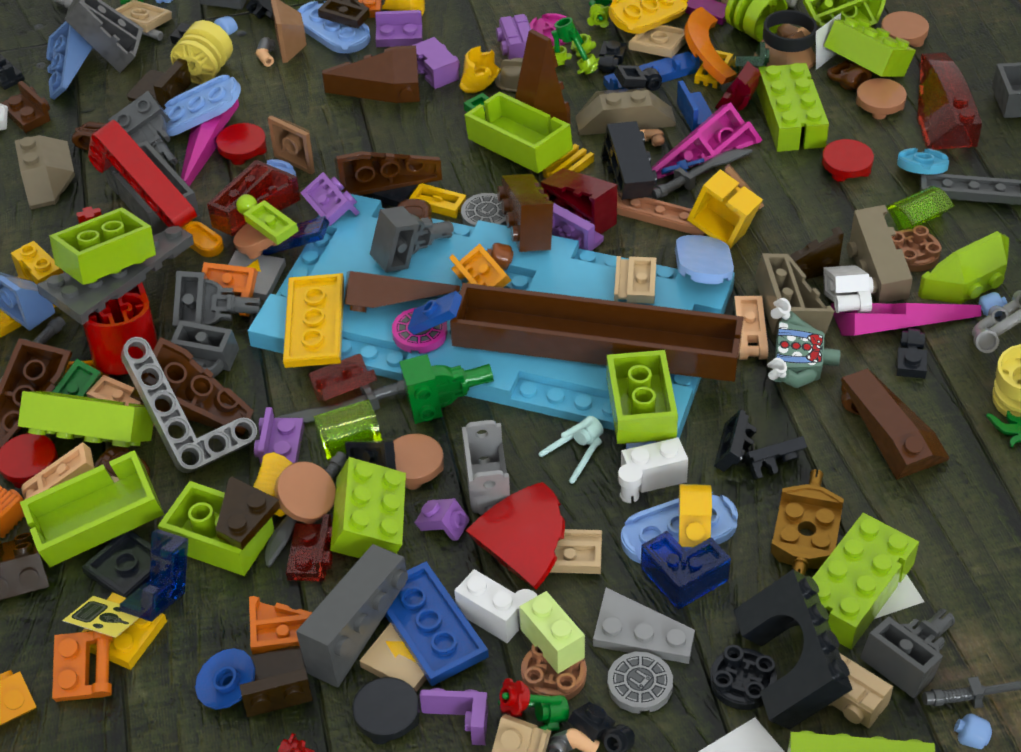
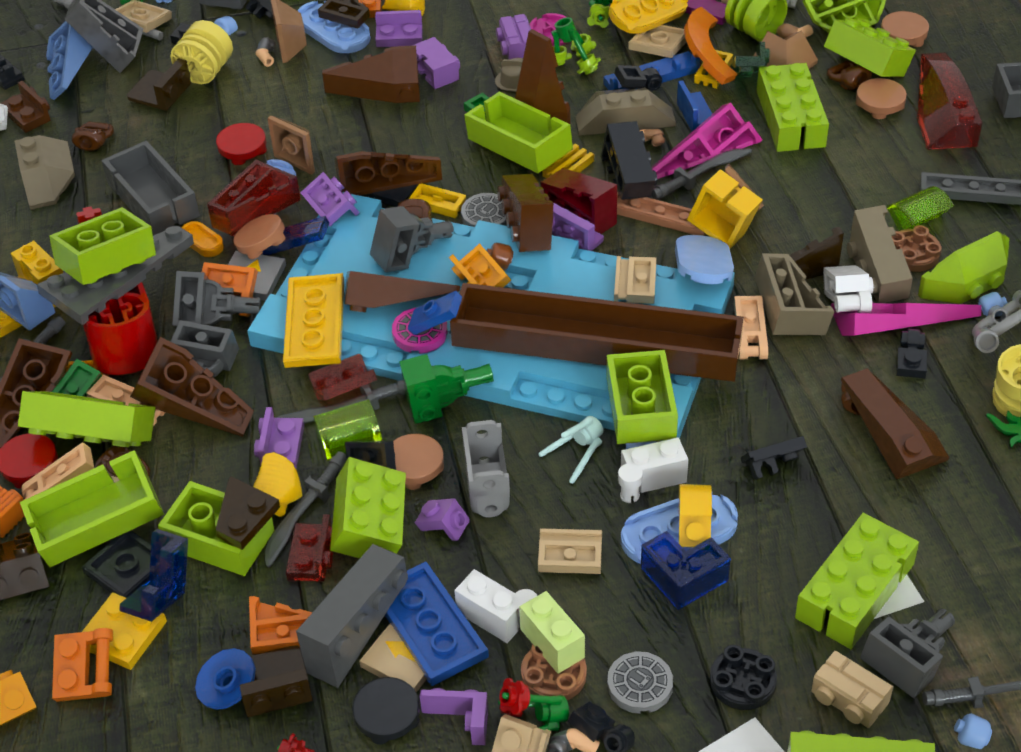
sticker [62,596,145,638] -> none
red beam [88,120,197,228] -> none
dark grey brick [108,91,178,166] -> none
light grey beam [121,337,257,473] -> none
light blue tile [164,75,241,137] -> none
dark pink wedge [181,99,239,186] -> none
lime plate [236,194,299,245] -> none
nougat tile [274,462,336,524] -> none
yellow hair [459,46,501,93] -> none
red brick [465,482,565,590] -> none
light grey wing [593,587,695,664] -> none
black plate [598,40,627,74] -> none
blue piece [661,158,705,175] -> none
black plate [714,409,757,472] -> none
dark red cylinder [715,61,761,111] -> none
black arch [733,569,853,730] -> none
black tyre [763,10,817,52] -> none
torso [767,298,840,388] -> none
pearl gold plate [770,469,844,575] -> none
white sticker [816,13,841,70] -> none
red tile [822,139,874,182] -> none
medium azure tile [897,148,949,174] -> none

